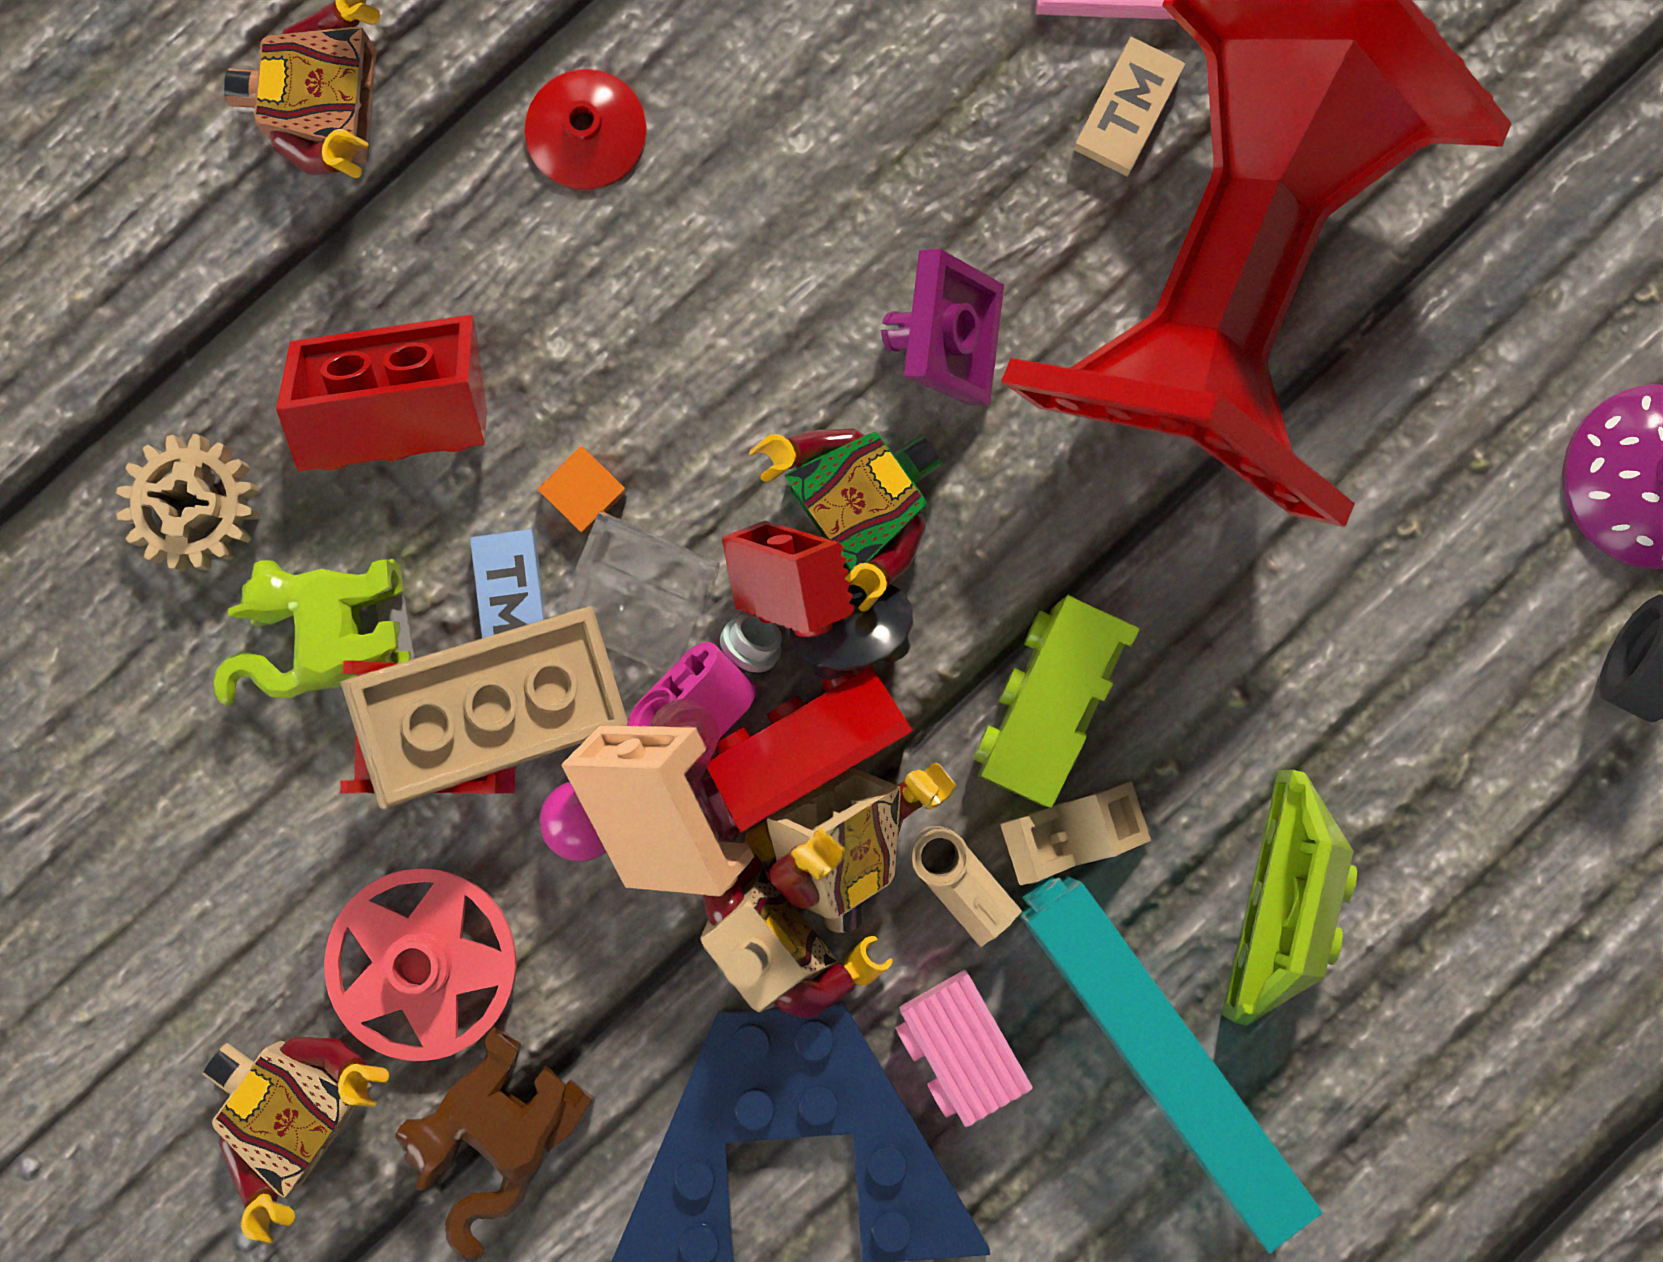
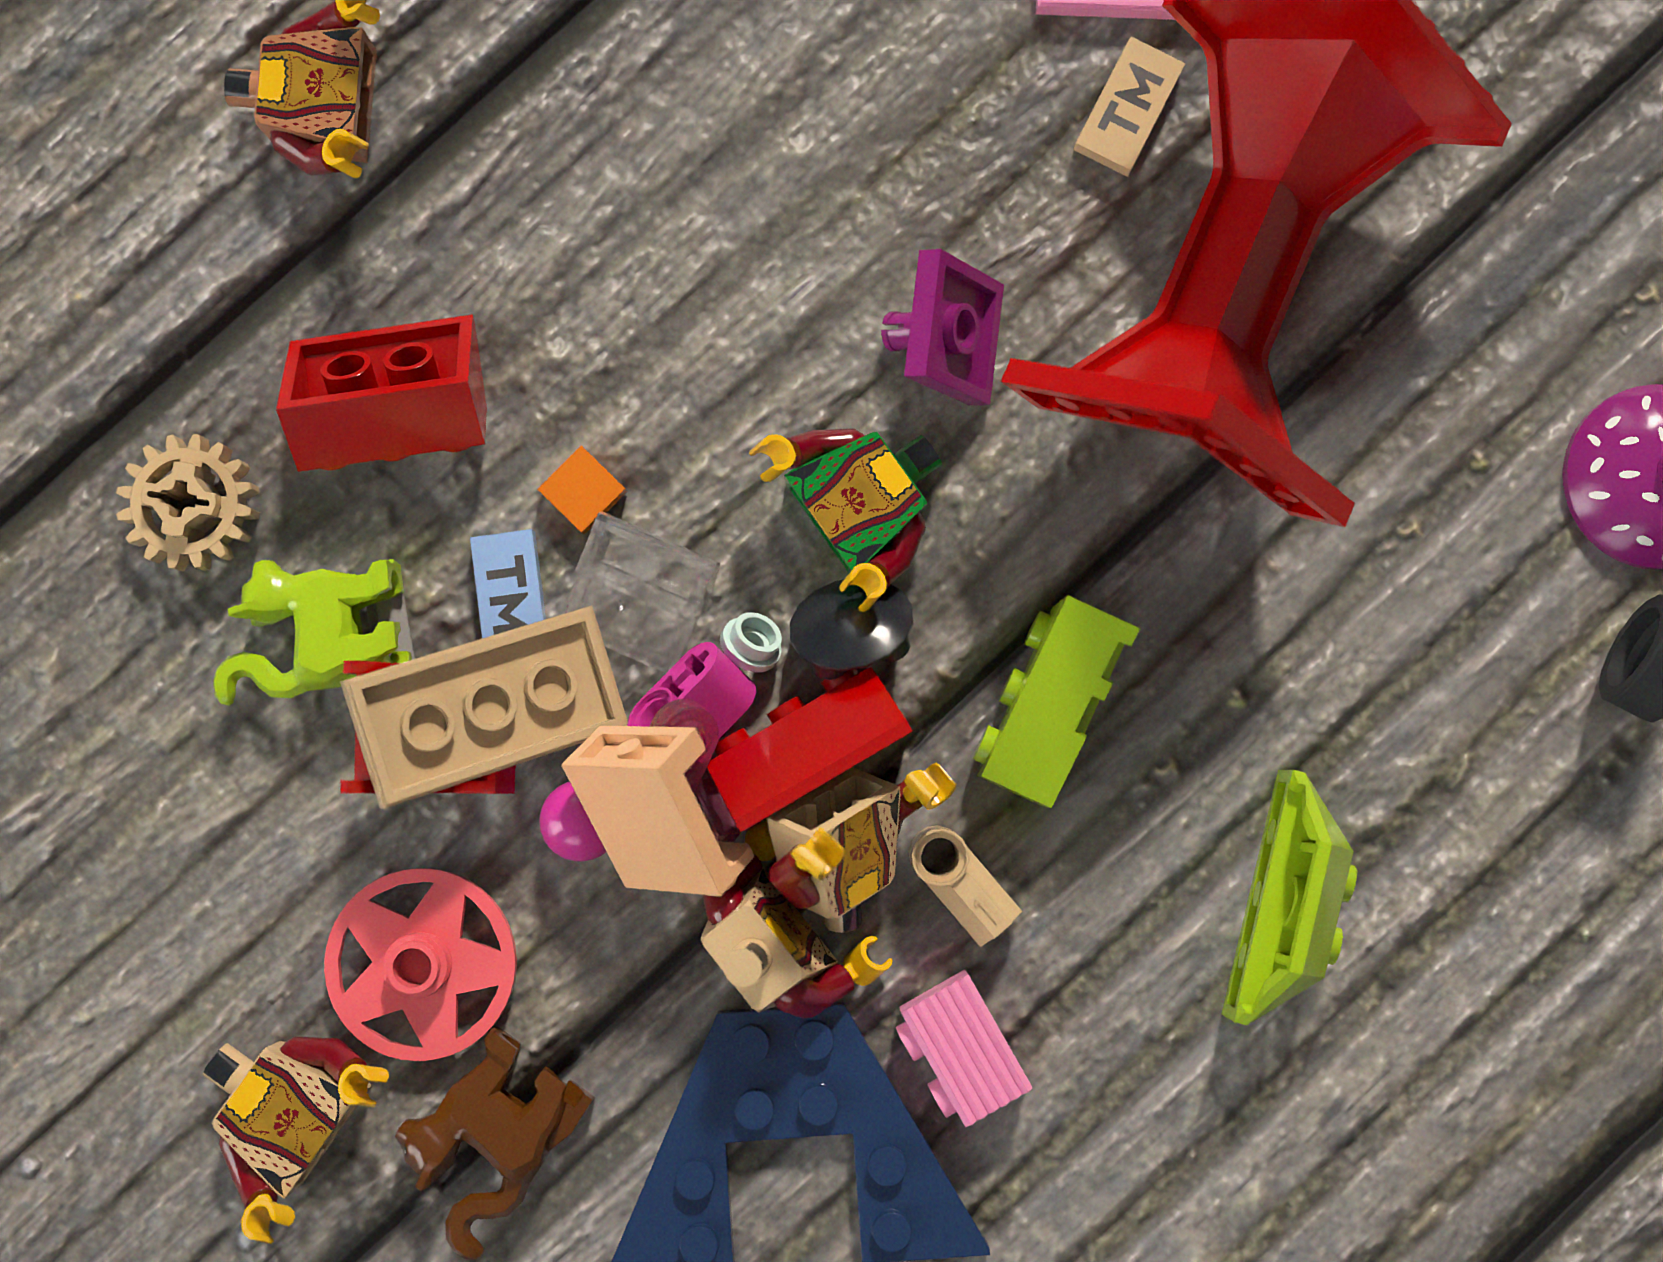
red dish [525,69,647,190] -> none
red brick [722,520,855,637] -> none
tan slope [1000,781,1151,885] -> none
teal brick [1018,875,1323,1253] -> none

